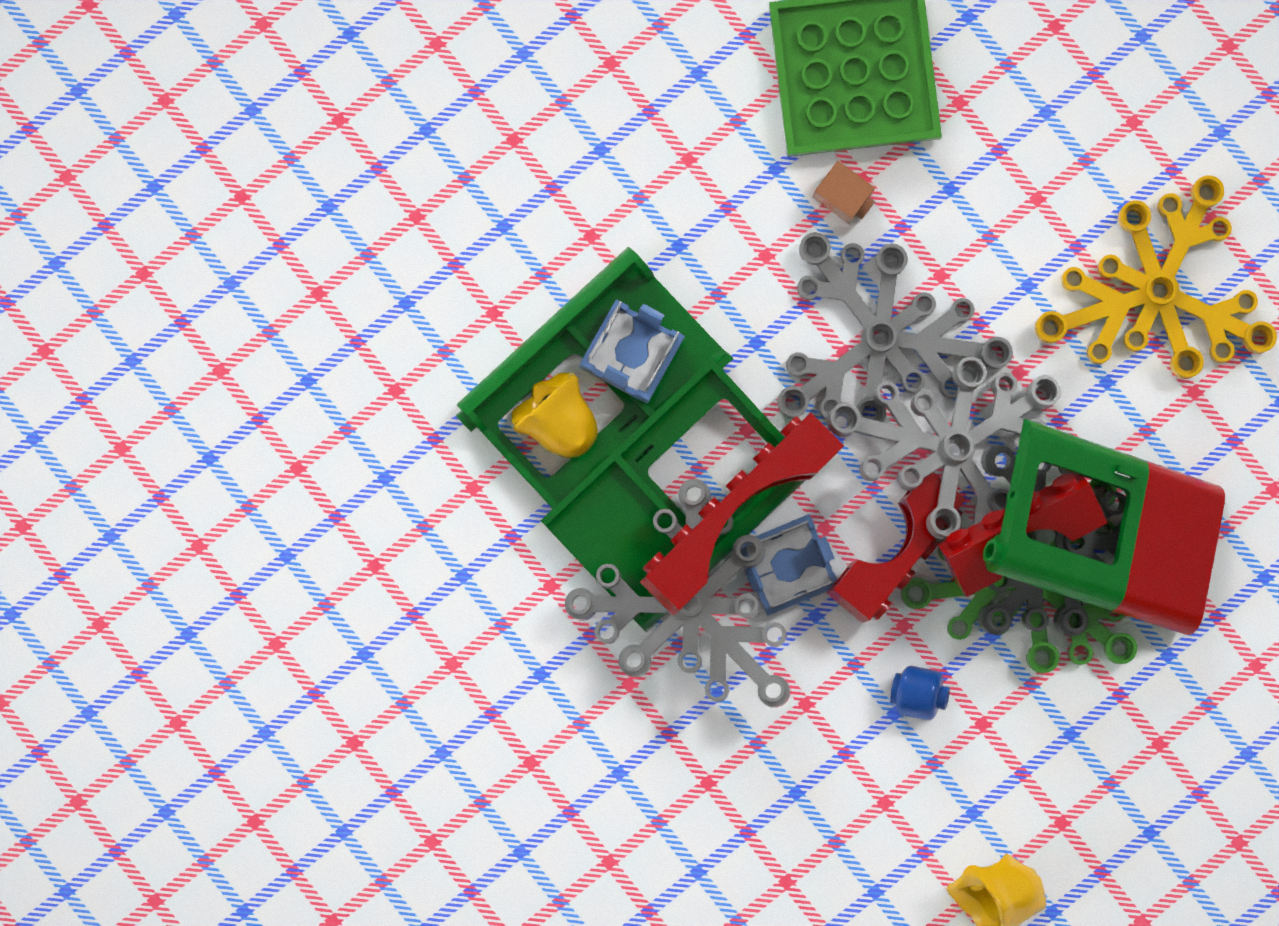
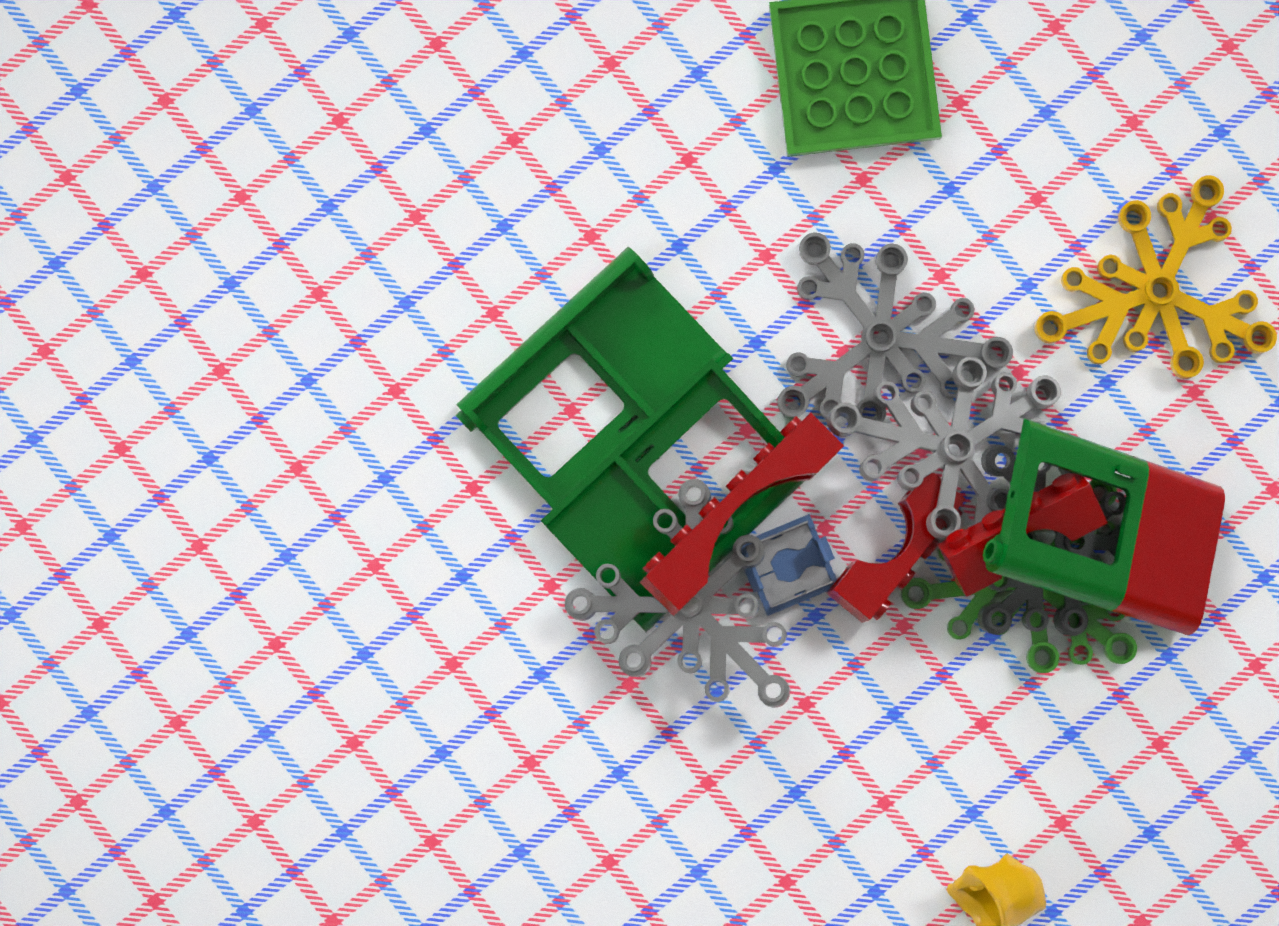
yellow piece [511,372,598,458] -> none
piece [579,299,685,404] -> none
nougat brick [812,160,876,224] -> none
blue head [890,665,950,721] -> none

